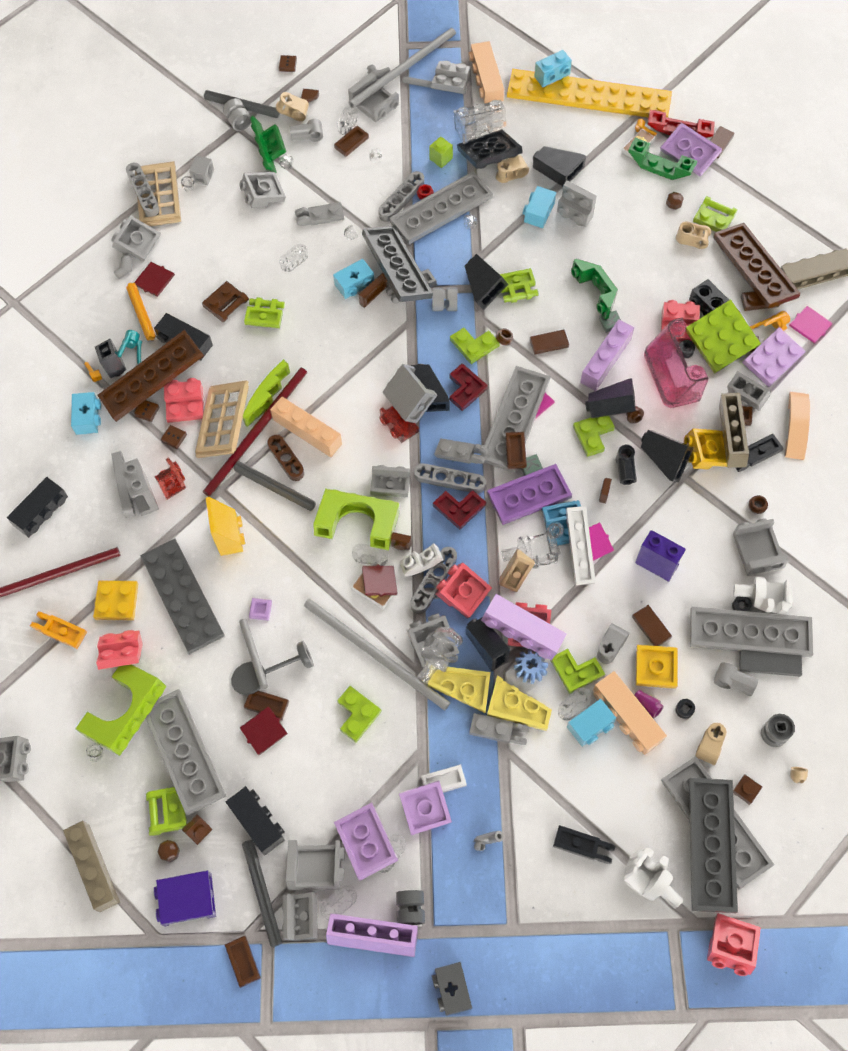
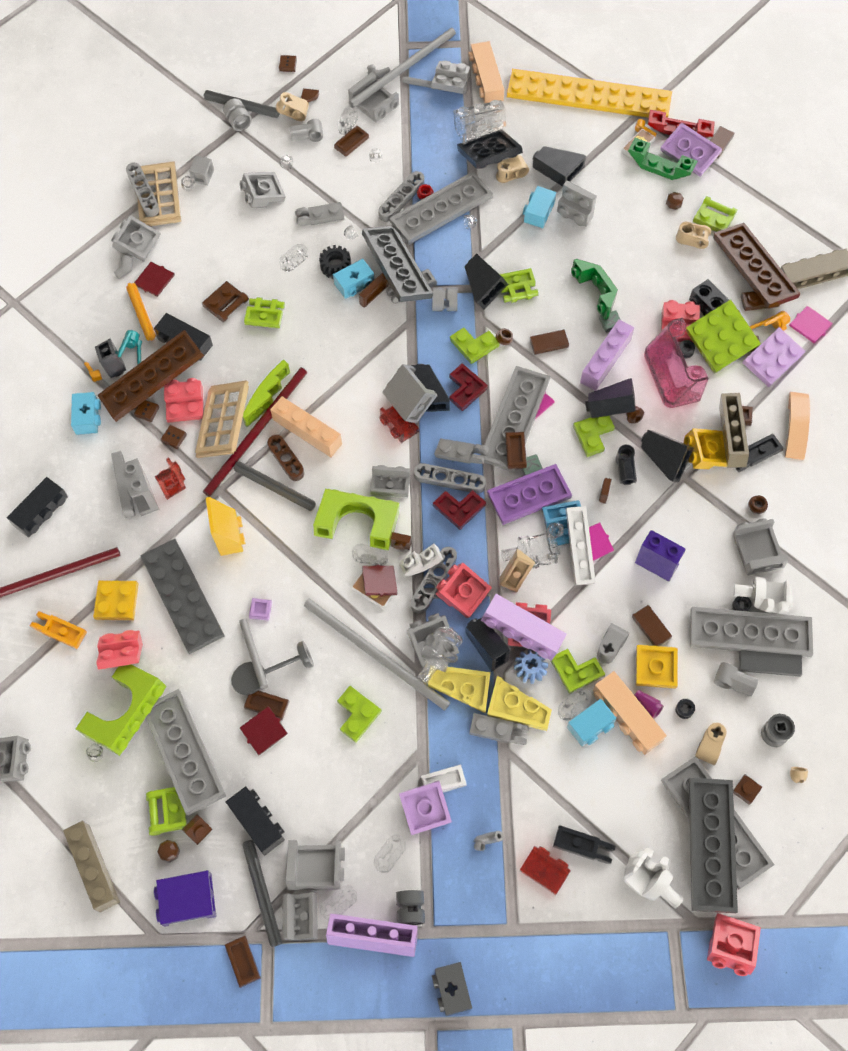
green bracket [250,116,286,173] -> none
lavender plate [334,803,398,880] -> none
lime brick [429,136,453,168] -> none
medium azure brick [534,50,572,87] -> none
light grey brick [727,371,770,411] -> none
none -> black tyre [319,245,351,279]
none -> clear red bracket [519,846,571,895]

